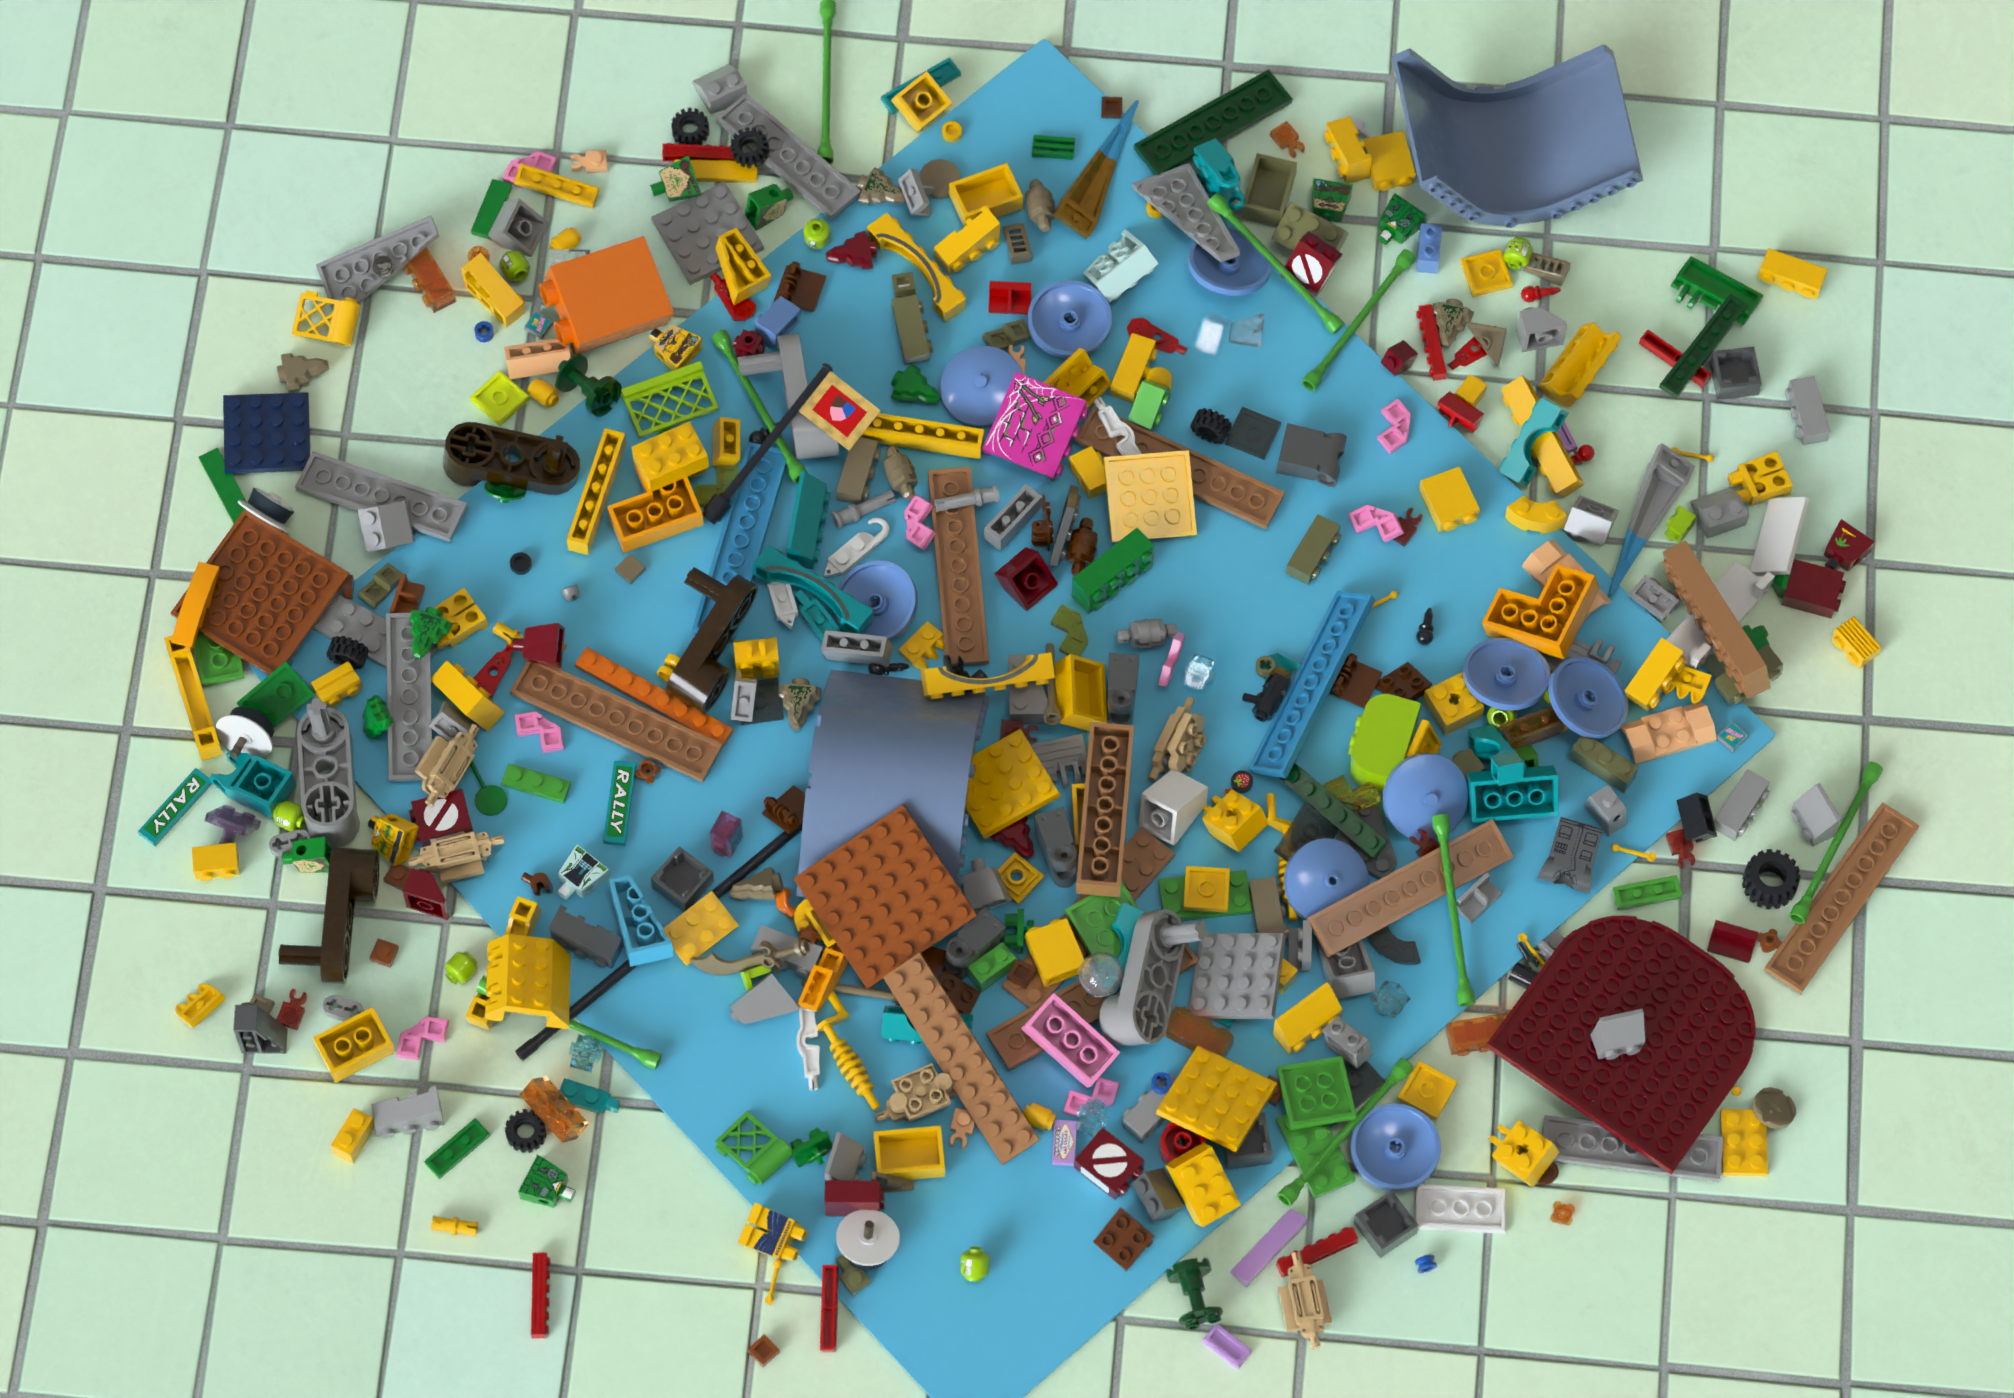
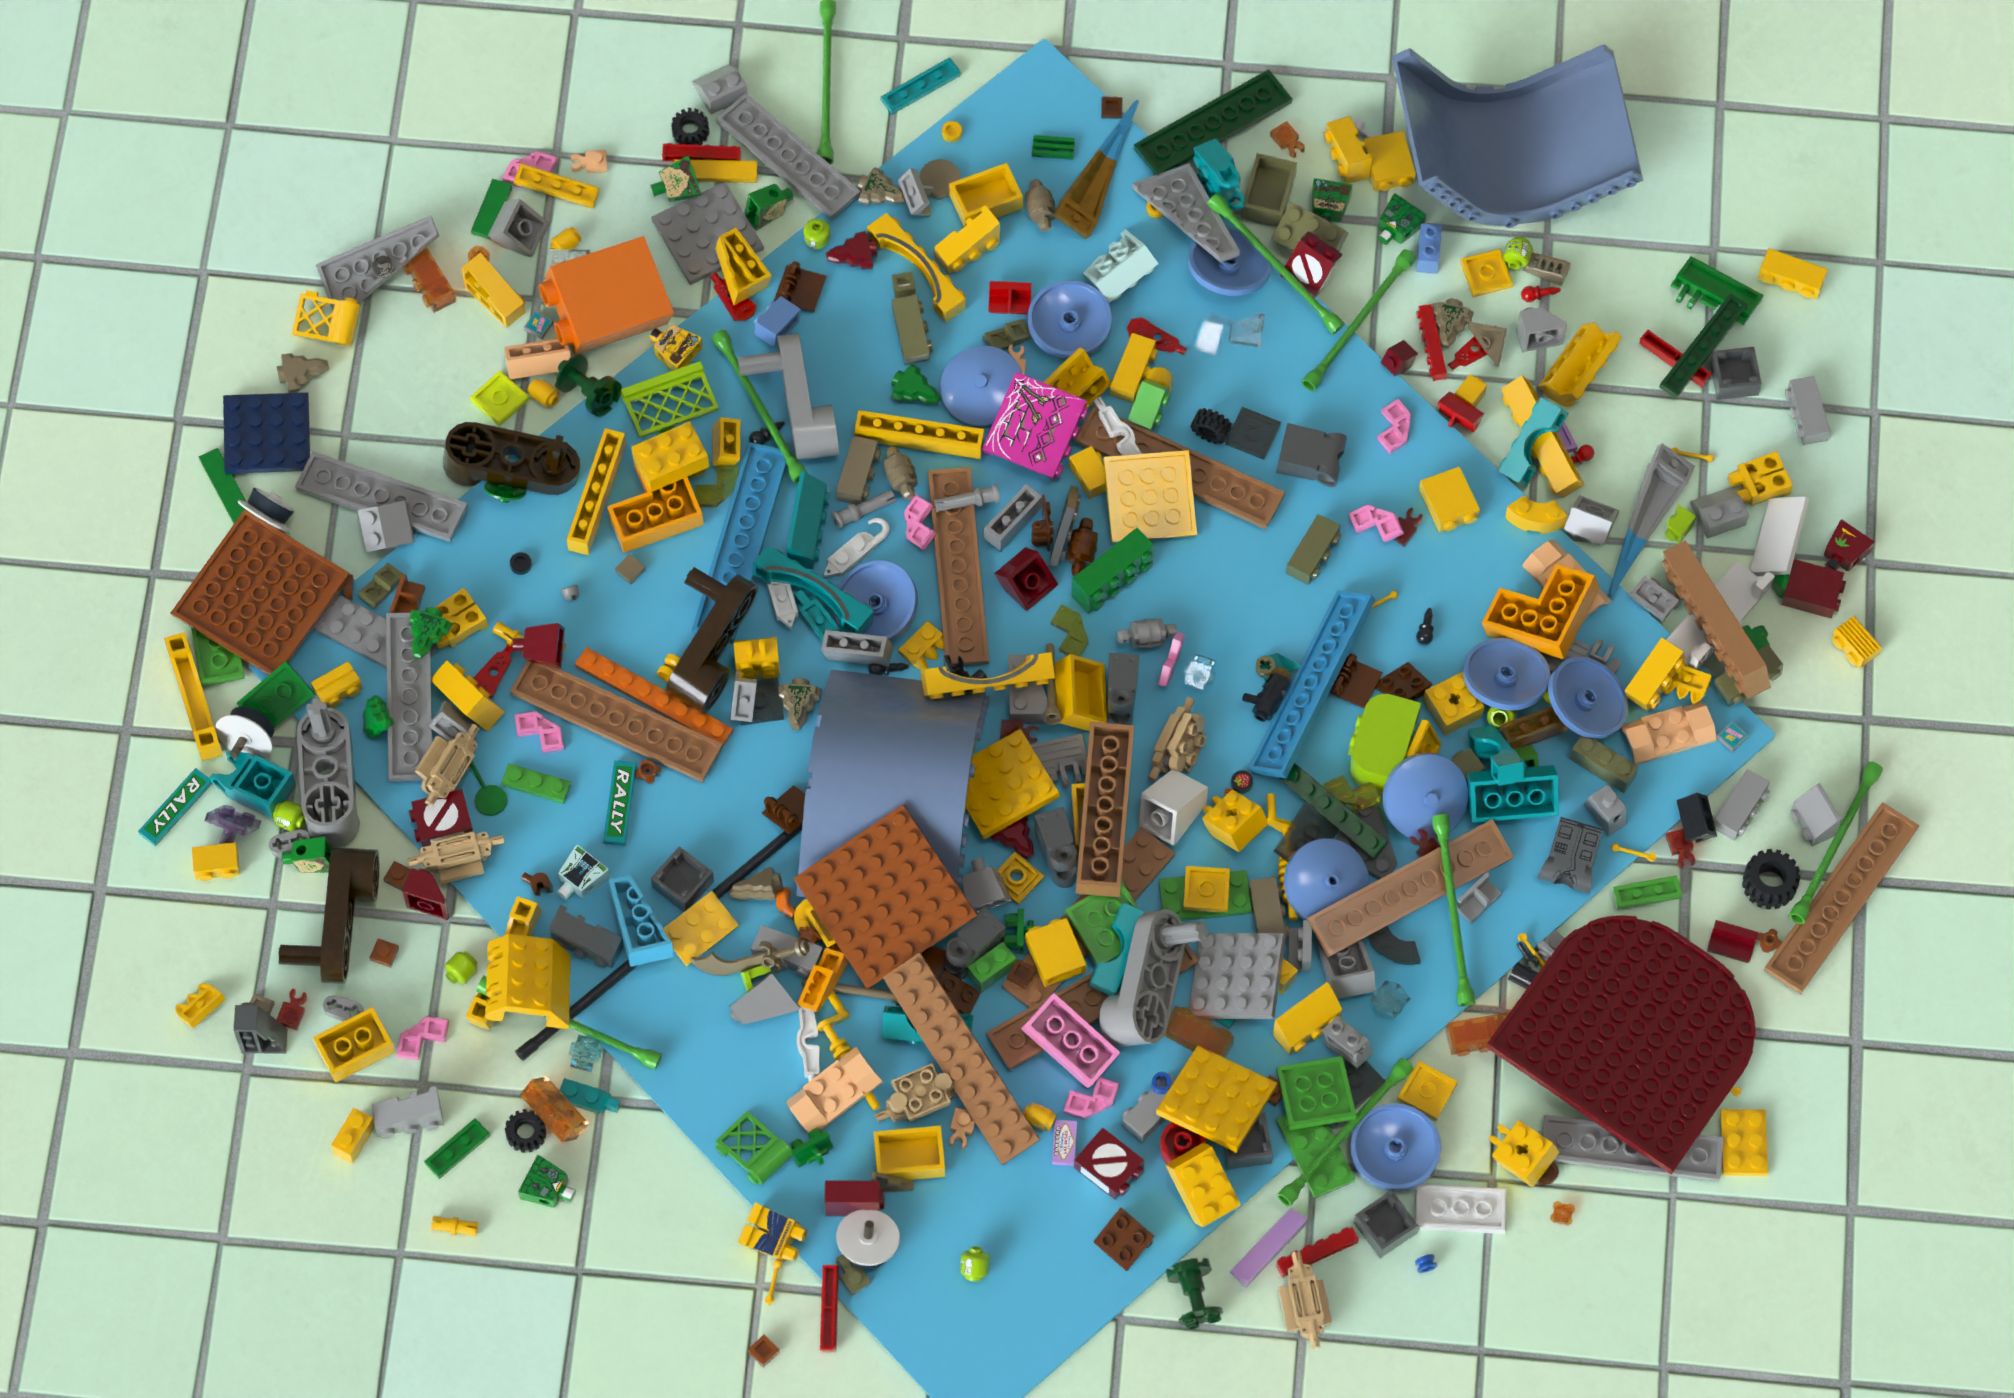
light orange slope [171,562,220,648] -> none
black tyre [326,636,369,670] -> none
yellow torso [368,814,419,866] -> none
blue bush [474,321,494,343] -> none
lime head [499,250,530,282] -> none
red piece [531,1253,551,1339] -> none
flag [702,363,881,525] -> none
clear pink brick [710,811,743,858] -> none
black tyre [730,127,770,168] -> none
dark red brick [733,329,765,358] -> none
light grey slope [824,1132,867,1181] -> none
yellow brick [891,71,952,132] -> none
dark tan slope [1003,223,1032,265] -> none
clear light blue brick [1075,1098,1110,1137] -> none
clear cylinder [1078,952,1124,997] -> none
dark grey brick [1132,1168,1184,1222] -> none
lavender tile [1202,1323,1252,1369] -> none
light grey slope [1591,1009,1645,1060] -> none
dark tan tile [1752,1087,1796,1129] -> none
none -> light nougat piece [786,1047,883,1133]

